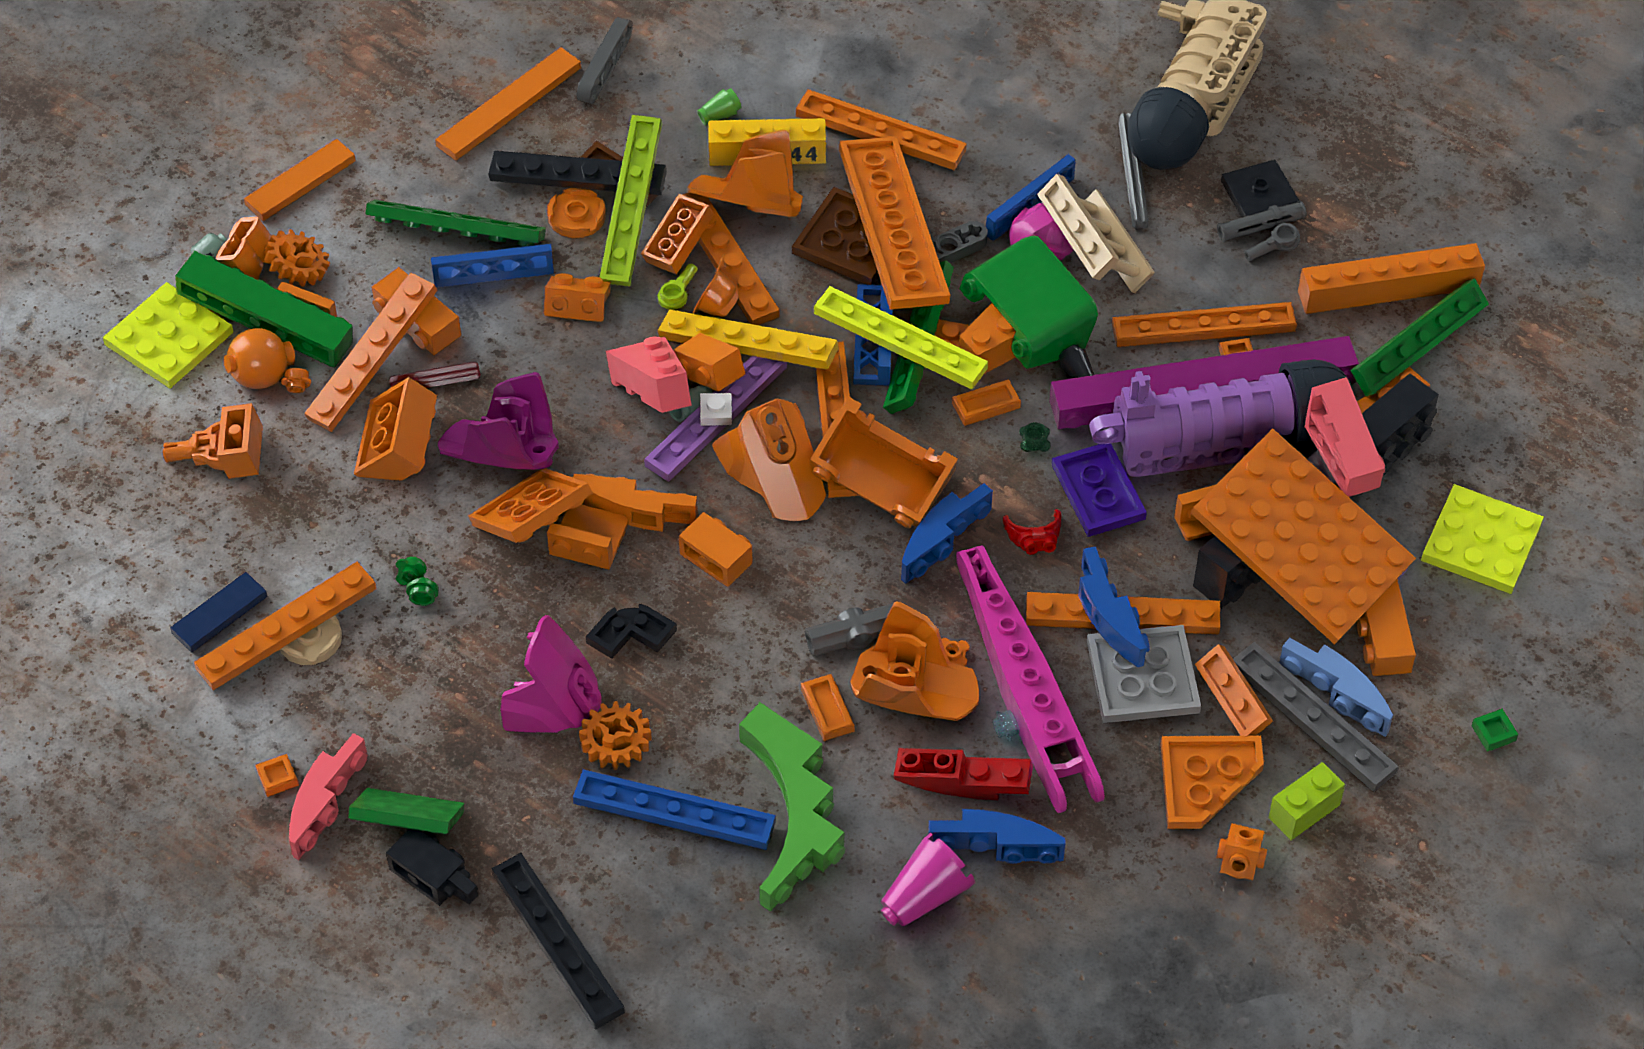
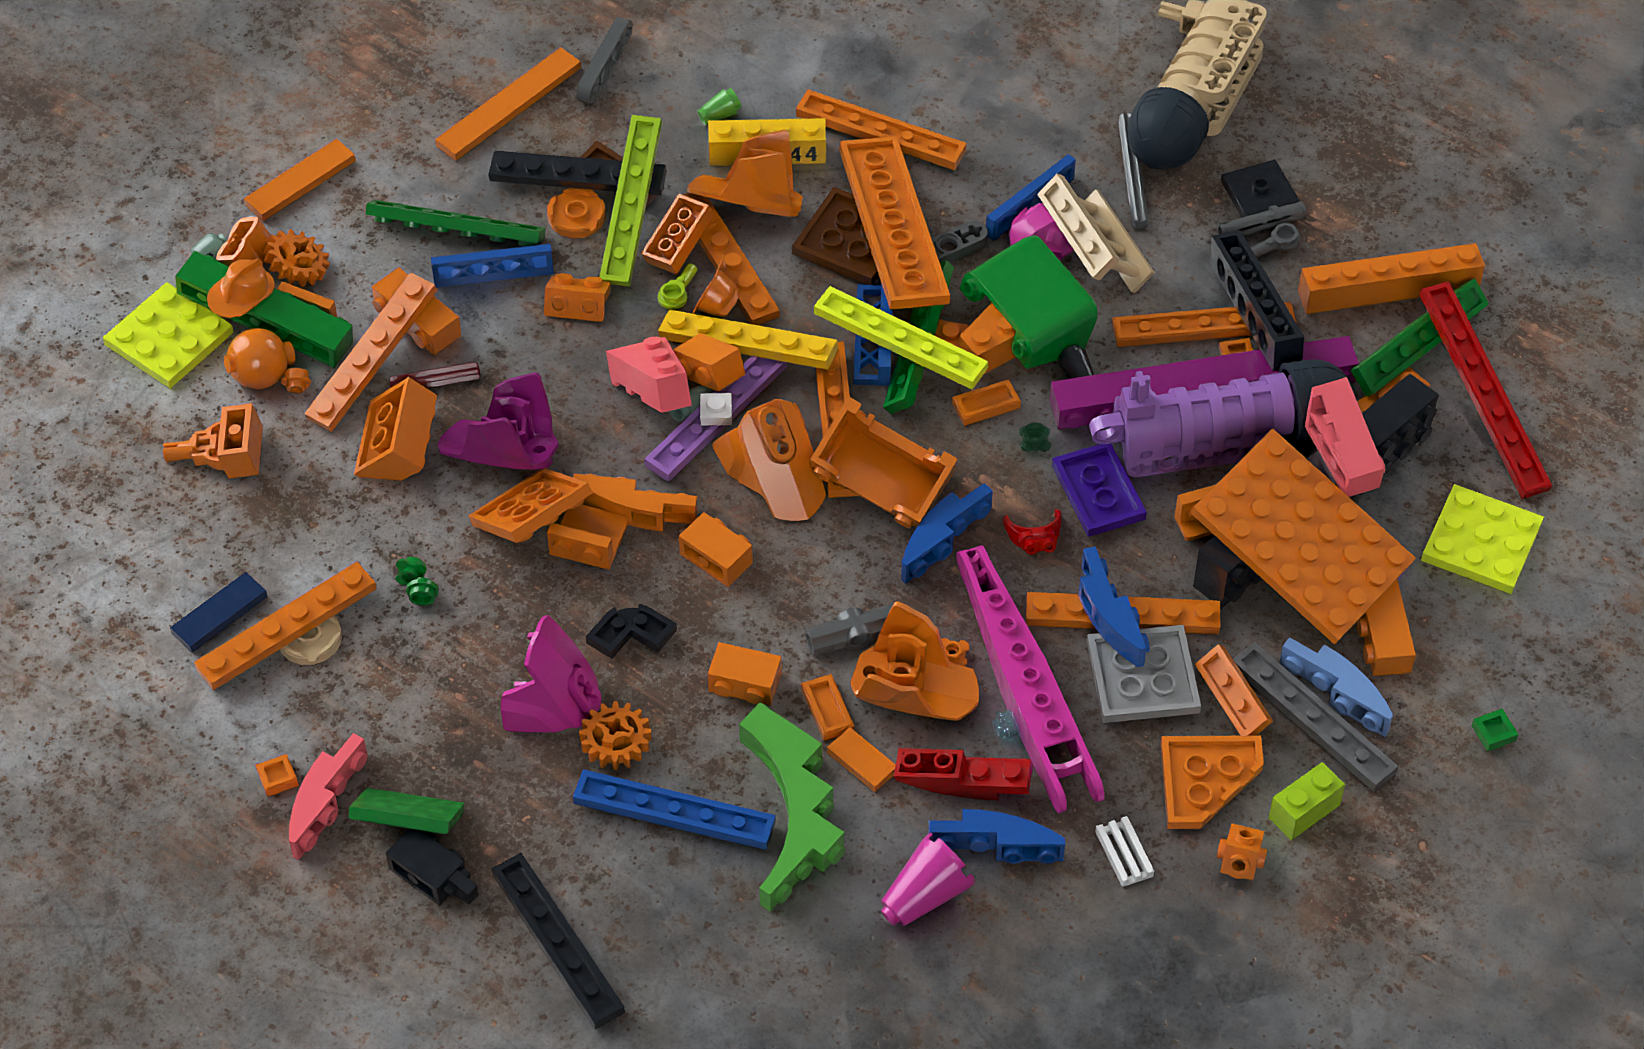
none -> orange piece [207,258,275,318]
none -> orange brick [708,642,782,706]
none -> orange tile [827,727,896,793]
none -> white tile [1095,816,1154,887]
none -> black brick [1211,230,1304,371]
none -> red tile [1419,281,1553,499]

